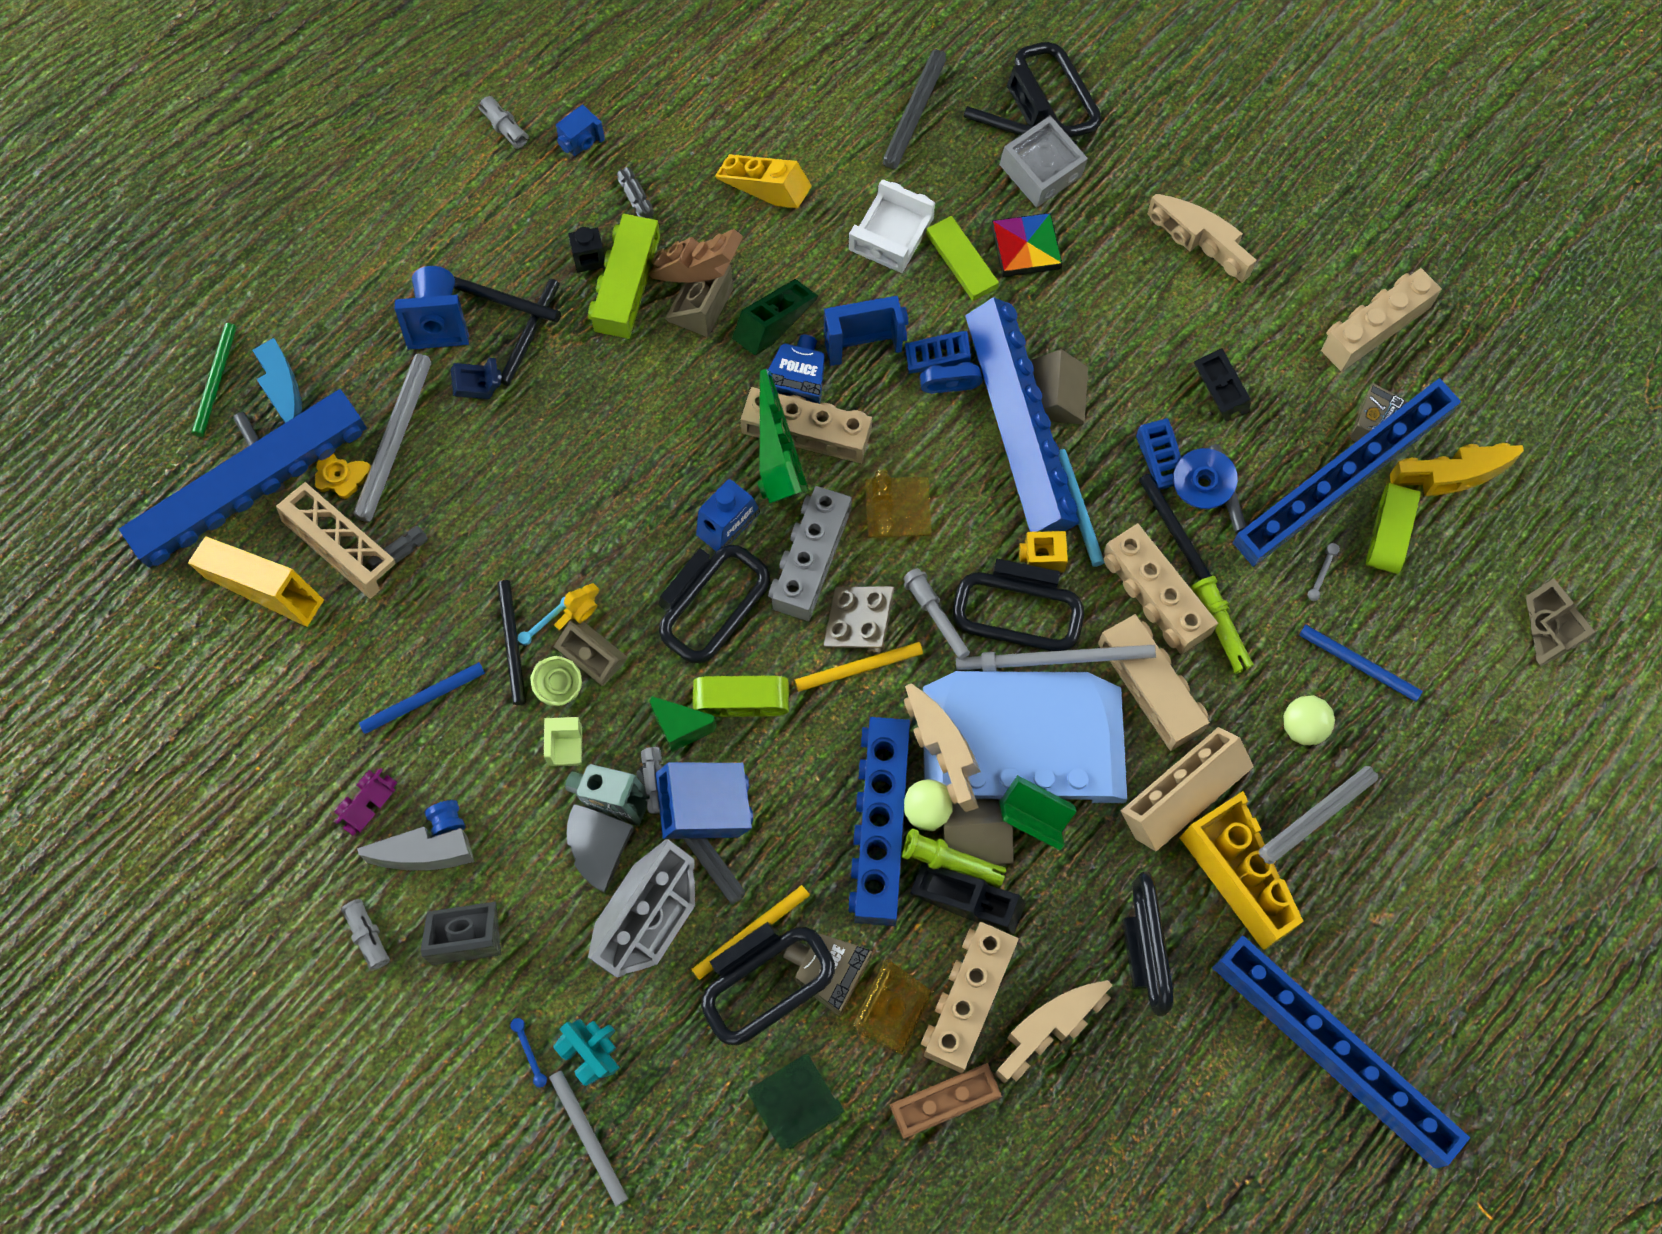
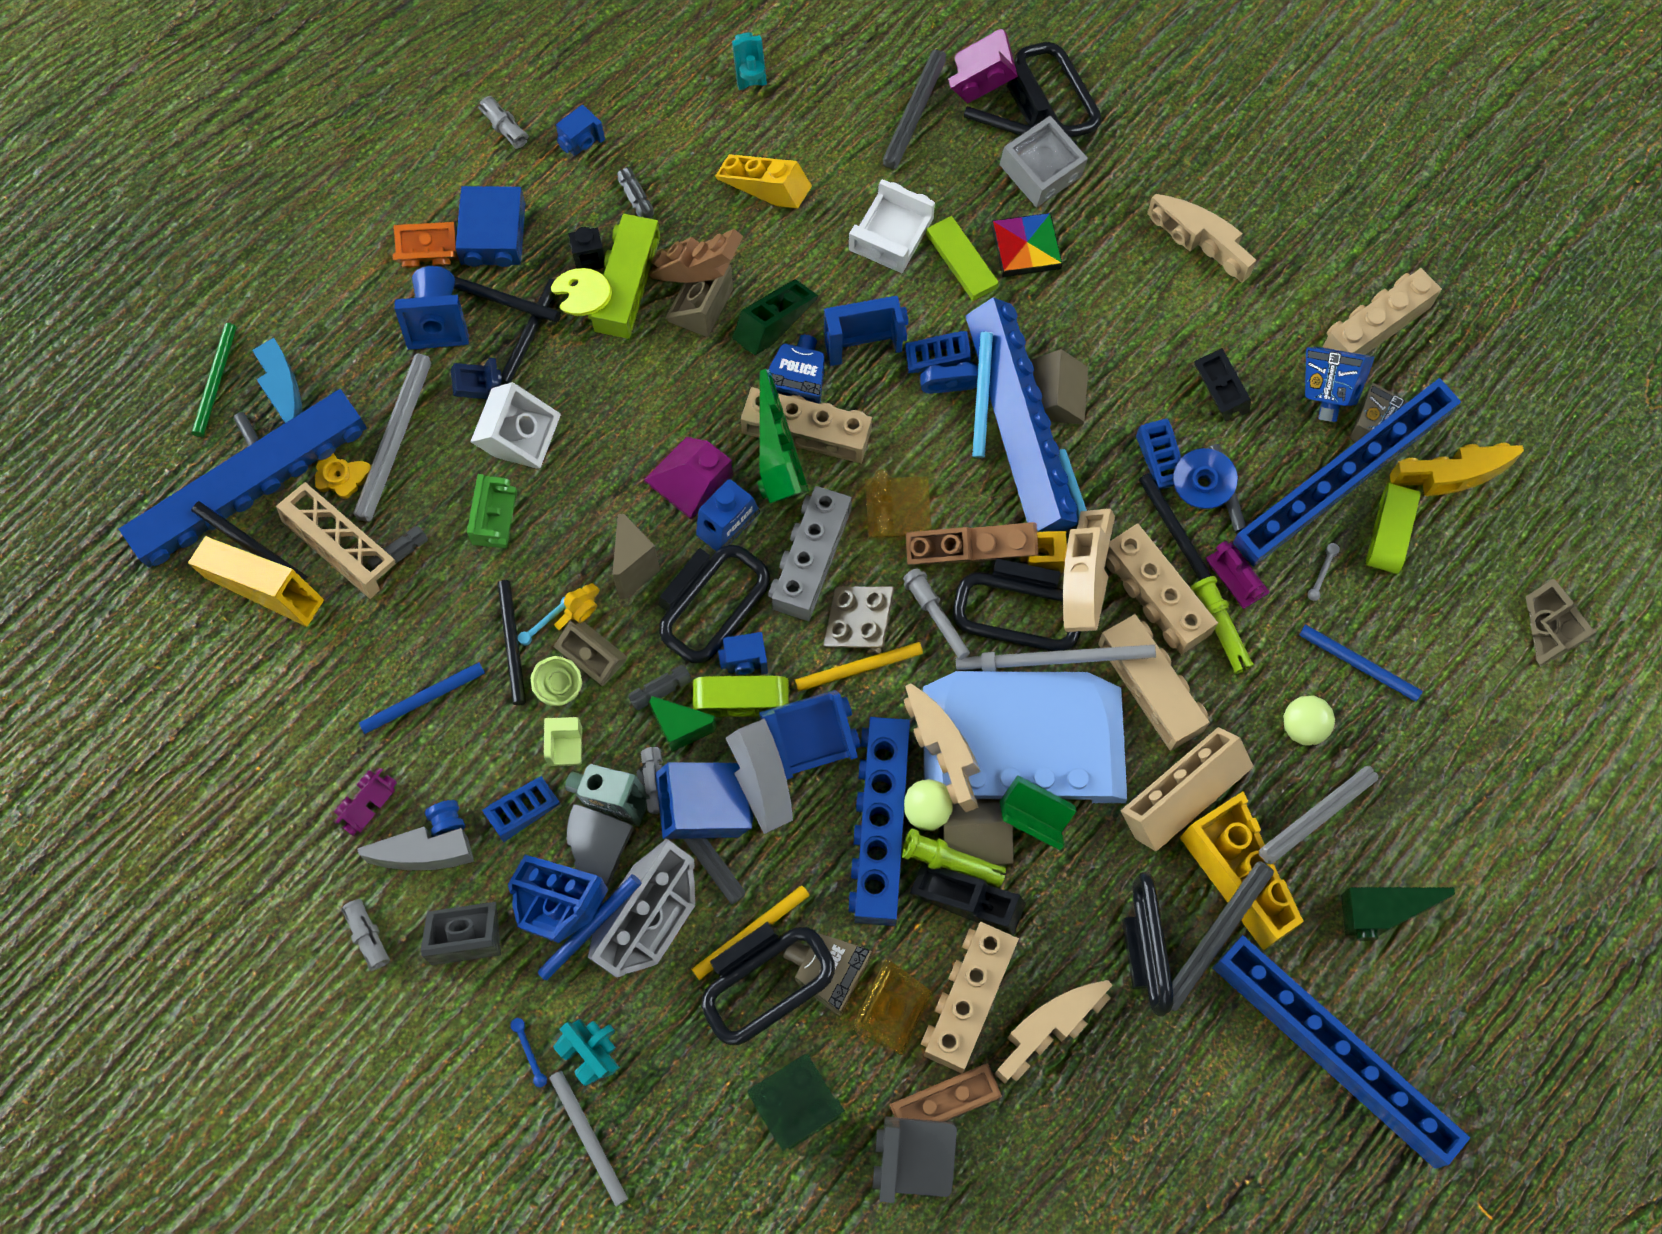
none -> black bar [191,501,308,581]
none -> orange bracket [393,222,459,268]
none -> blue brick [456,186,526,267]
none -> bright green hinge [467,474,517,548]
none -> white slope [471,382,561,469]
none -> blue slope [482,776,560,842]
none -> blue wedge [508,855,608,943]
none -> blue bar [538,874,642,981]
none -> neon yellow piece [551,268,612,316]
none -> dark tan slope [612,514,660,599]
none -> dark grey axle [629,665,691,710]
none -> magenta slope [644,437,733,519]
none -> blue brick [718,632,768,675]
none -> light grey slope [726,718,793,834]
none -> teal hips [732,32,767,90]
none -> blue panel [759,690,861,779]
none -> dark grey bracket [873,1117,957,1203]
none -> medium nougat slope [906,522,1039,565]
none -> bracket [948,29,1018,104]
none -> medium azure bar [972,332,993,458]
none -> tan slope [1063,509,1115,632]
none -> dark grey axle [1171,861,1274,1011]
none -> magenta hinge [1205,541,1270,609]
none -> torso [1305,347,1375,422]
none -> dark green slope [1341,887,1455,941]

